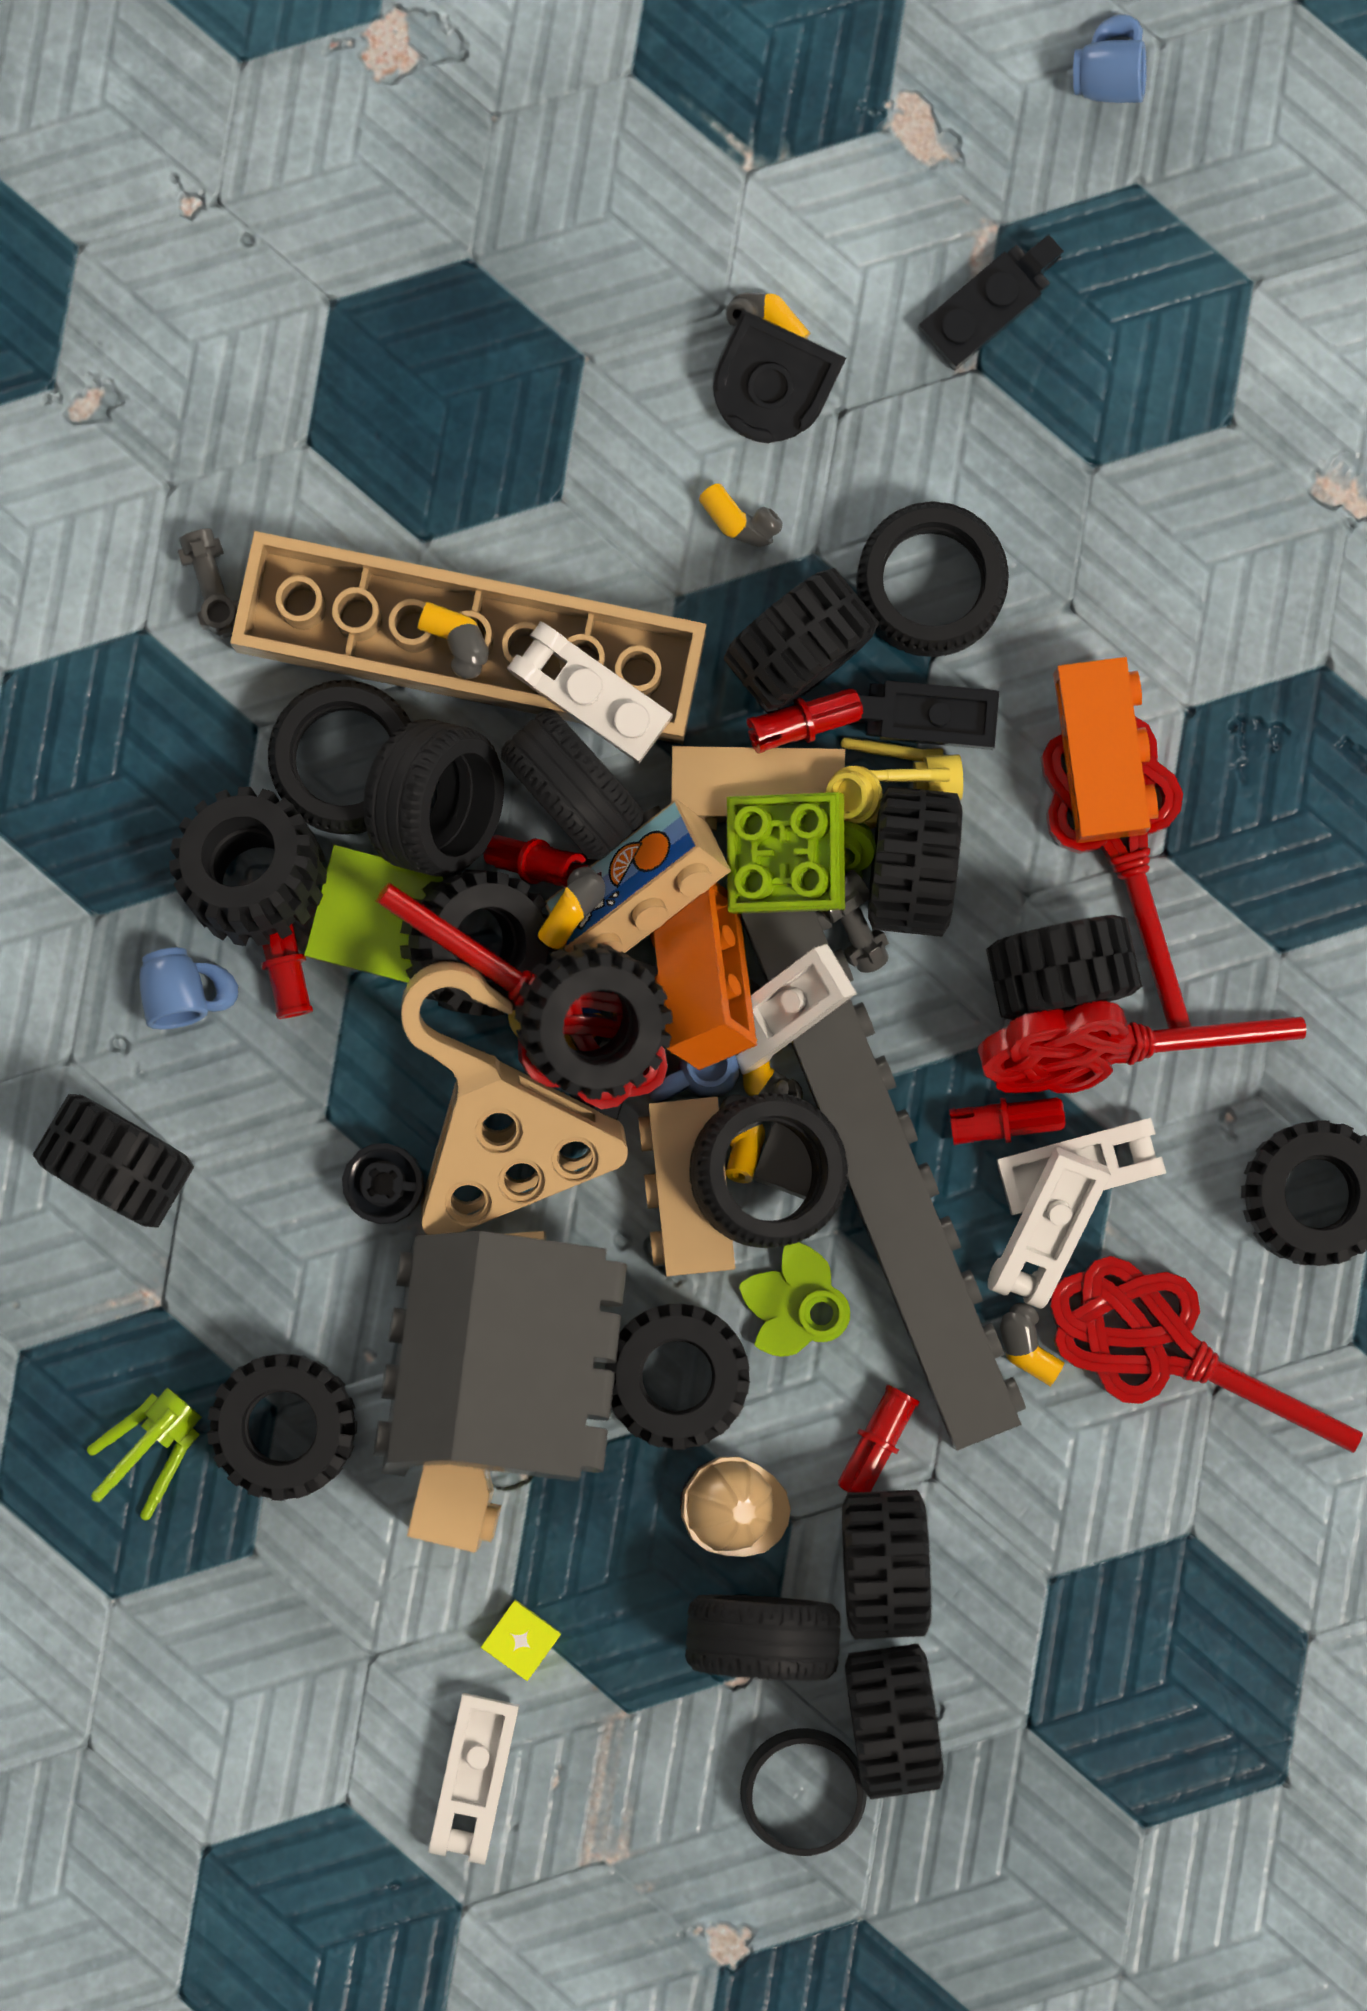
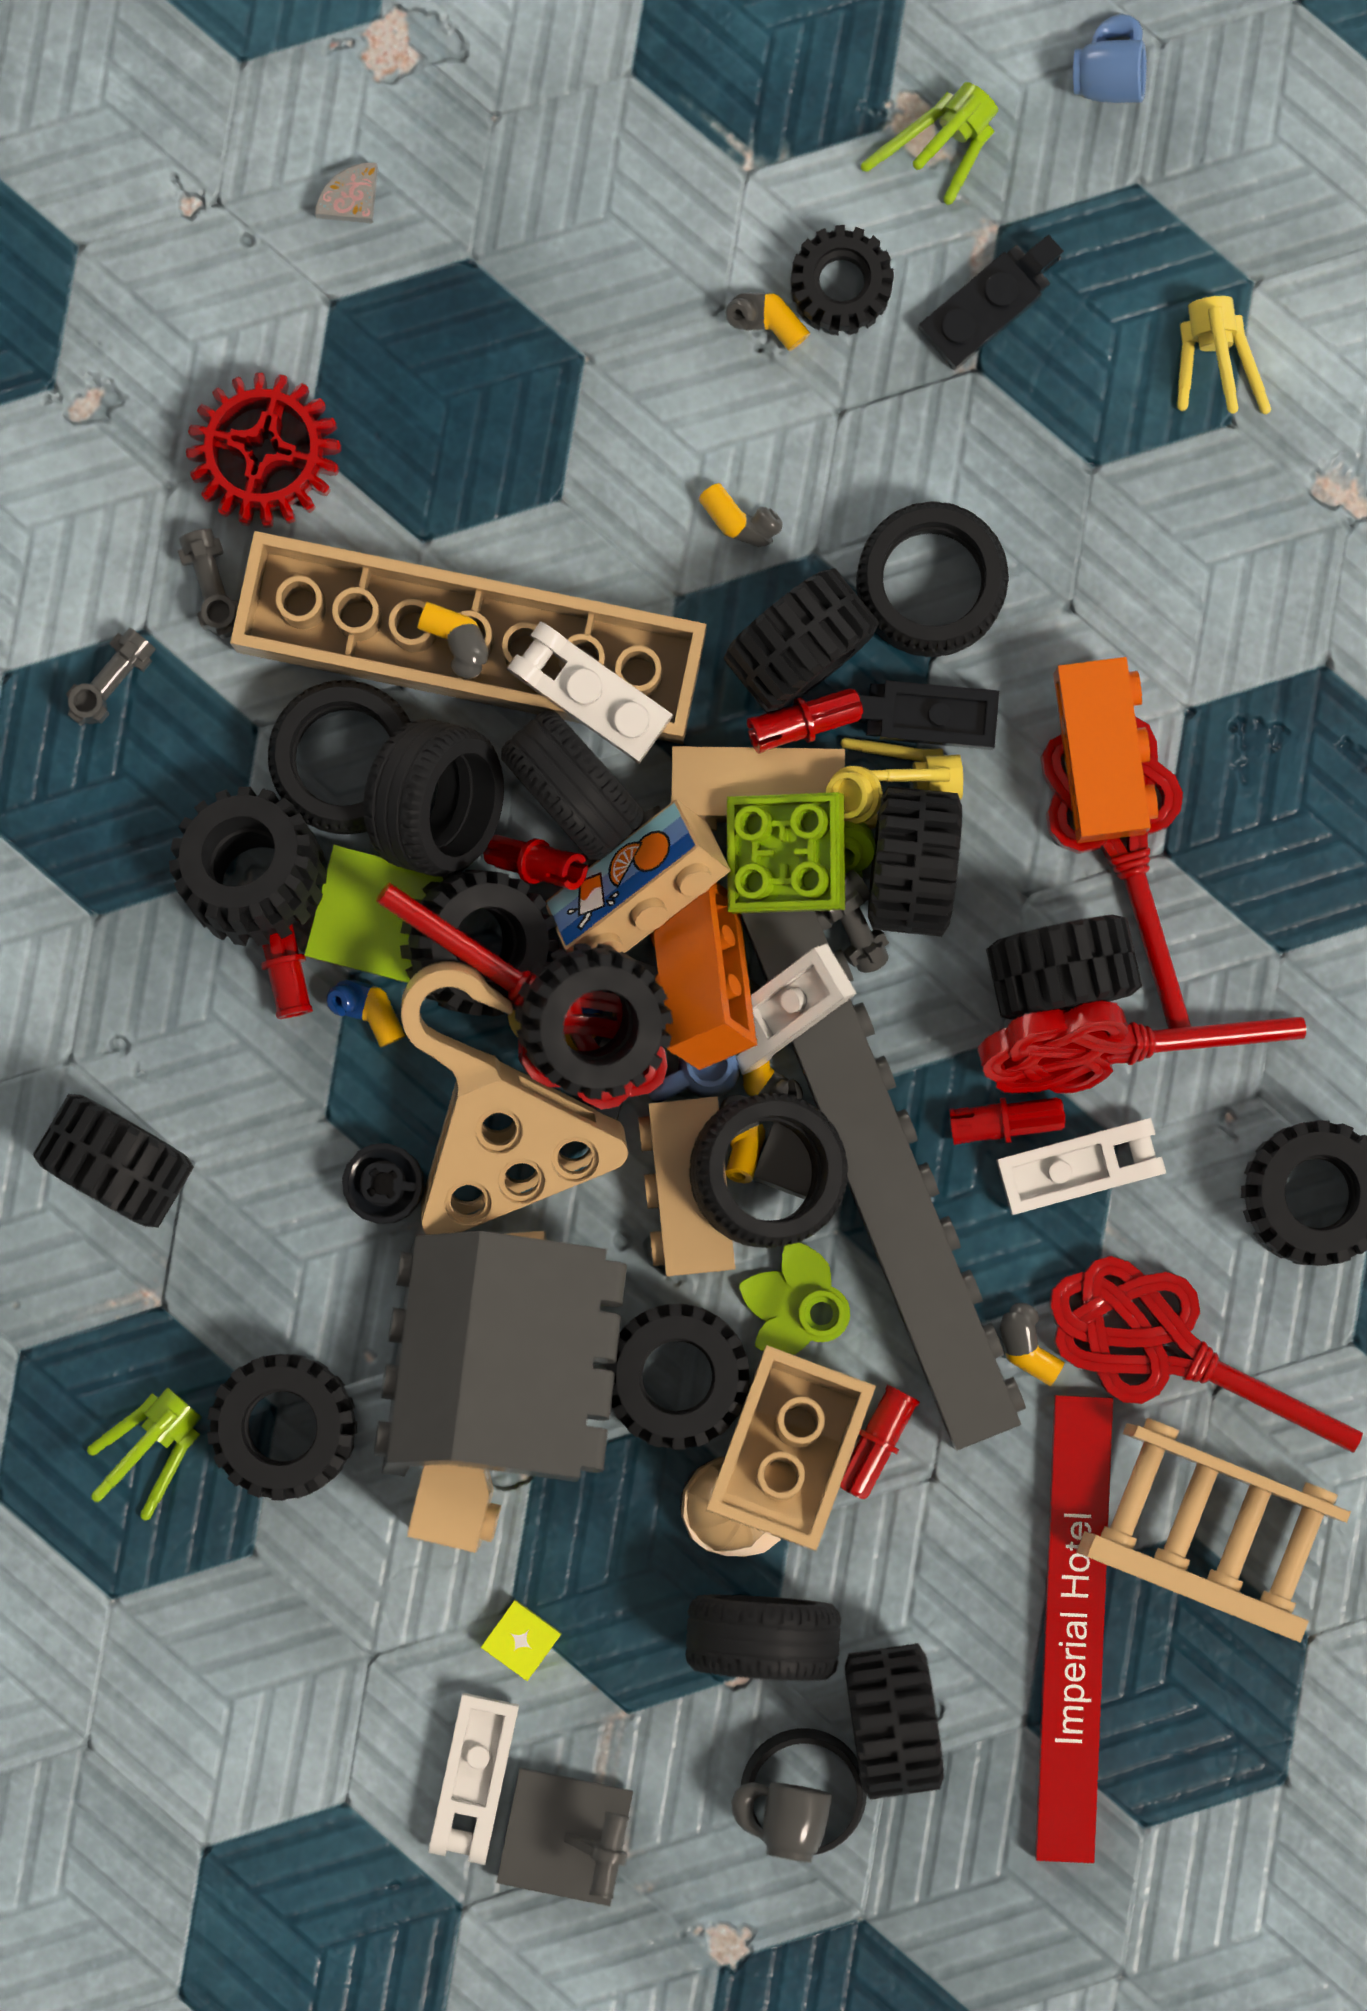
medium blue piece [140,947,238,1030] -> none
arm [538,867,605,950] -> none
black tile [712,308,846,443] -> none
black tyre [842,1490,931,1639] -> none
white plate [987,1147,1111,1309] -> none
none -> dark grey bar [66,627,156,726]
none -> red gear [186,373,341,528]
none -> light grey tile [315,163,378,223]
none -> arm [326,980,405,1048]
none -> dark grey plate [496,1767,633,1906]
none -> tan slope [706,1345,876,1552]
none -> dark grey piece [731,1782,832,1862]
none -> black tyre [790,225,894,336]
none -> lime plant [860,82,999,205]
none -> red tile [1035,1395,1113,1863]
none -> tan fence [1076,1418,1351,1643]
none -> light yellow plant [1177,296,1271,414]

